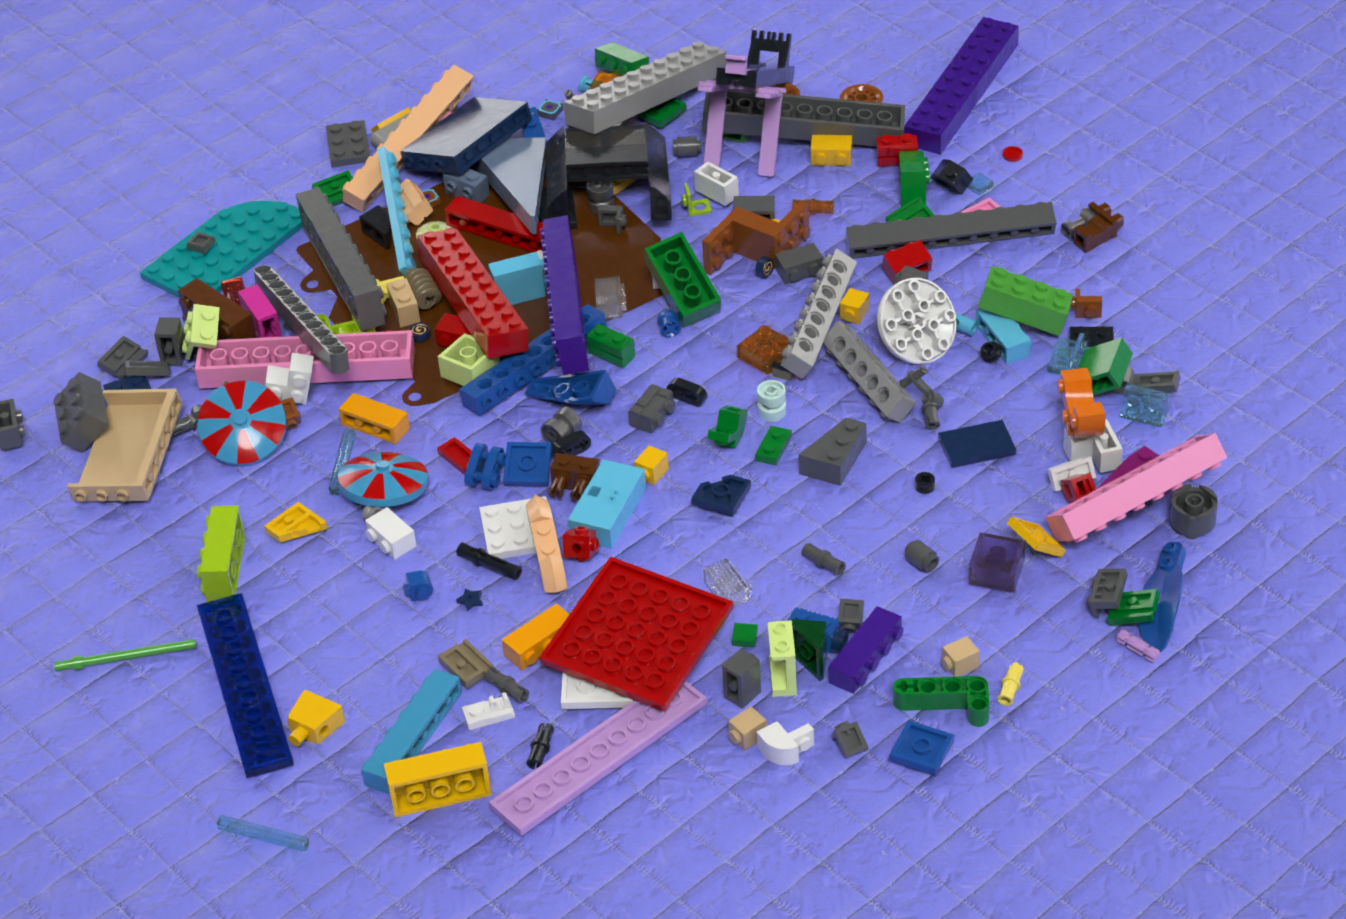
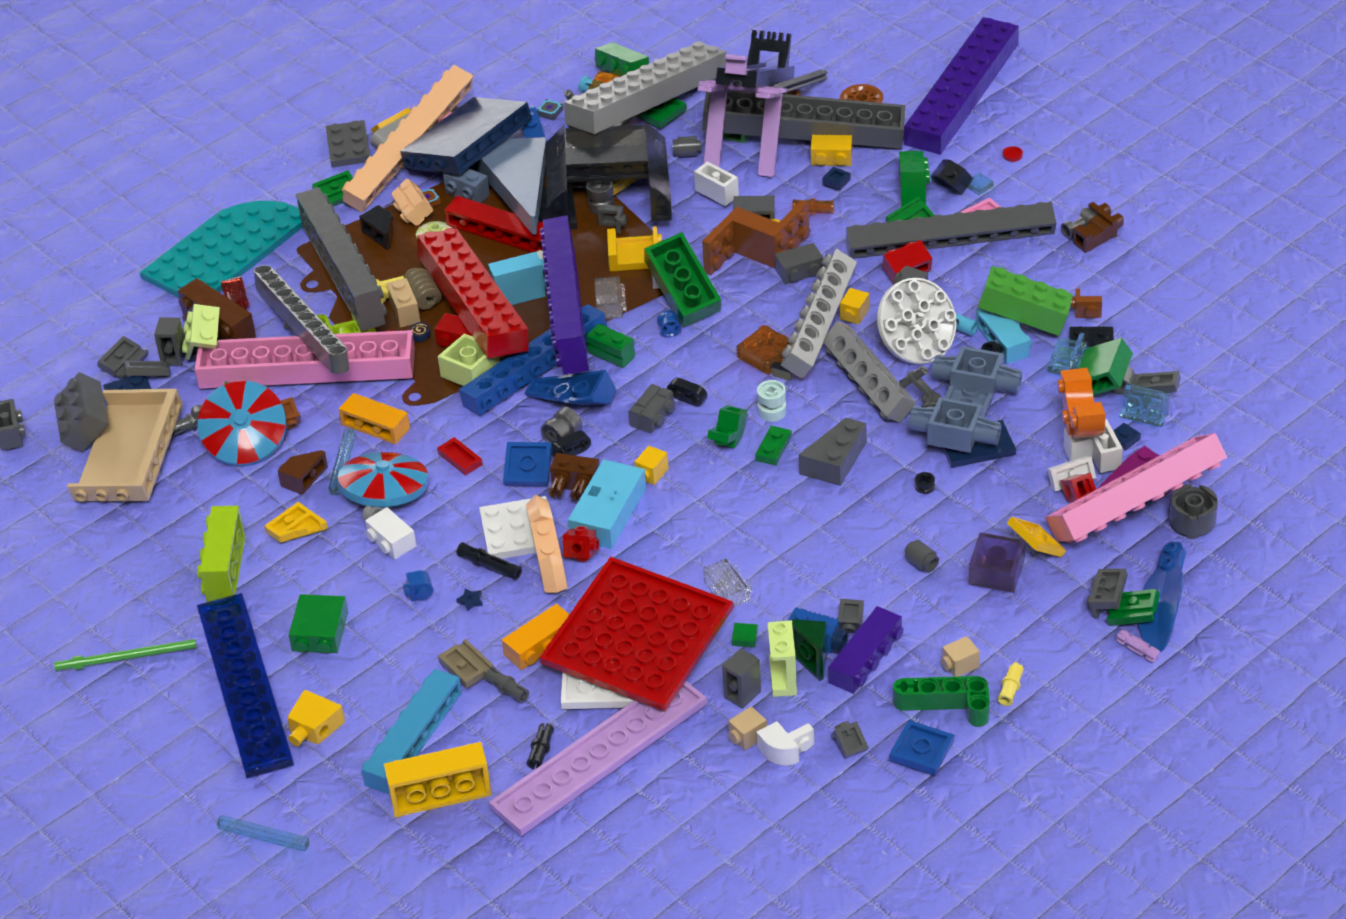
dark grey tile [186,232,216,254] -> none
dark pink brick [238,284,282,338] -> none
white brick [265,353,314,405] -> none
medium azure plate [377,146,416,275] -> none
white plate [462,692,515,730] -> none
blue brick [464,443,507,490] -> none
lime bracket [681,183,712,217] -> none
dark blue plate [691,475,751,516] -> none
dark blue tile [756,256,774,278] -> none
dark grey pin [801,543,846,575] -> none
red brick [876,133,918,166] -> none
none -> reddish brown slope [278,450,328,495]
none -> green brick [288,594,348,653]
none -> yellow panel [607,226,662,271]
none -> axle [770,69,828,94]
none -> dark blue plate [822,167,851,190]
none -> sand blue piece [908,346,1022,453]
none -> dark blue plate [1113,423,1141,451]

